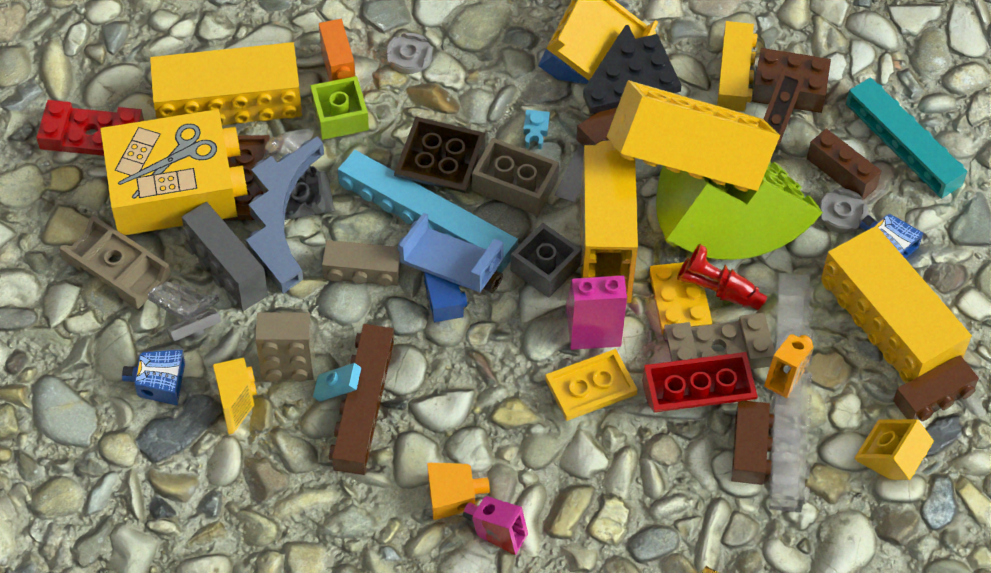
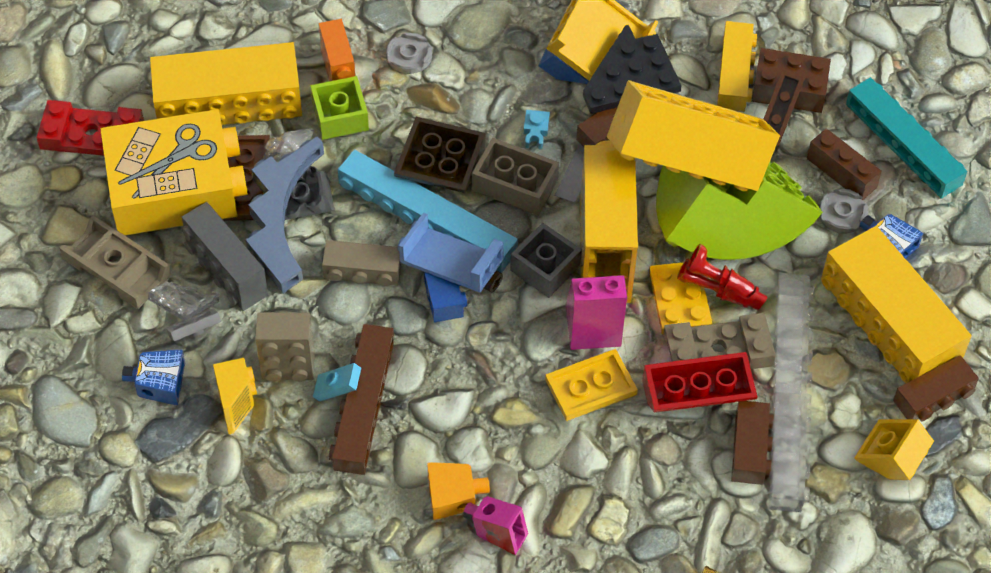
light orange torso [764,334,814,398] -> none

